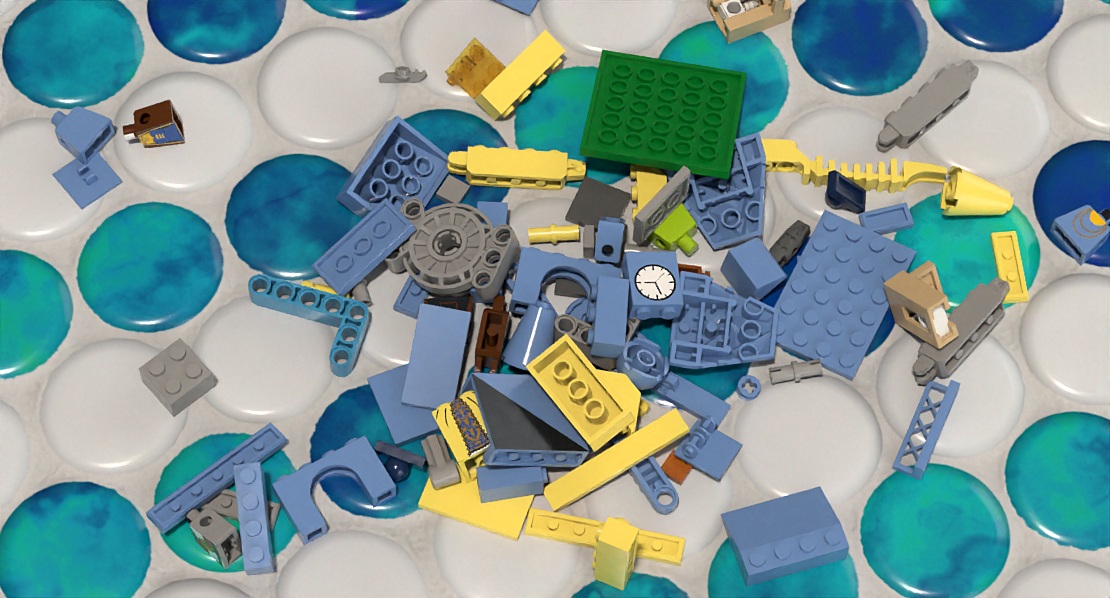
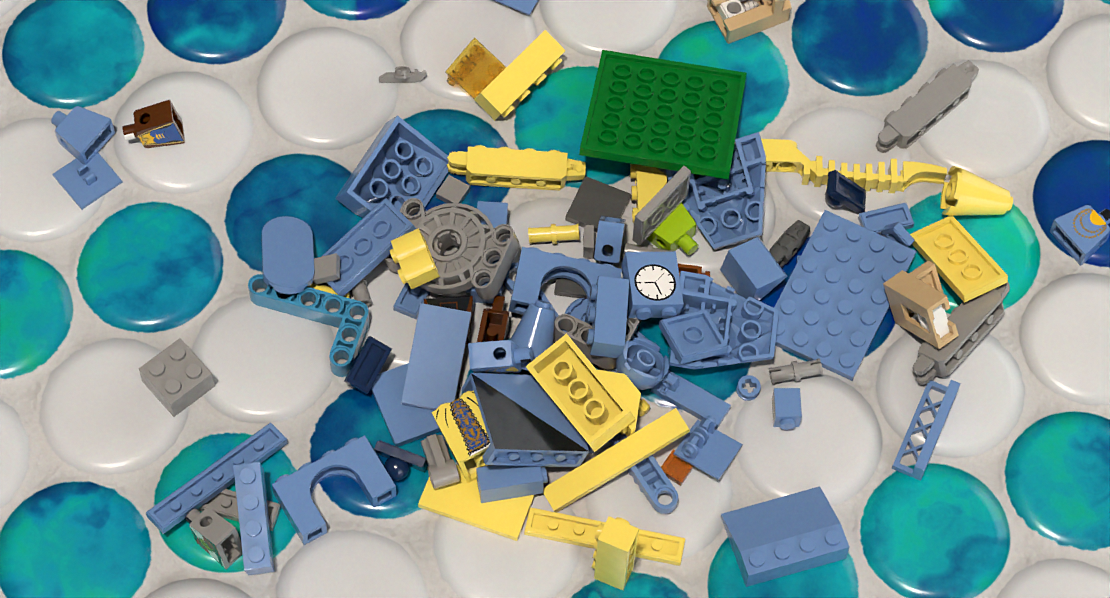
light yellow tile [990,231,1029,304] -> none
none -> medium blue tile [261,216,314,294]
none -> light grey tile [313,253,340,284]
none -> dark blue tile [344,336,392,394]
none -> light yellow brick [389,228,440,289]
none -> medium blue torso [468,340,533,374]
none -> medium blue tile [659,309,728,364]
none -> medium blue brick [772,388,802,430]
none -> medium blue tile [881,222,915,247]
none -> light yellow plate [910,216,1008,303]

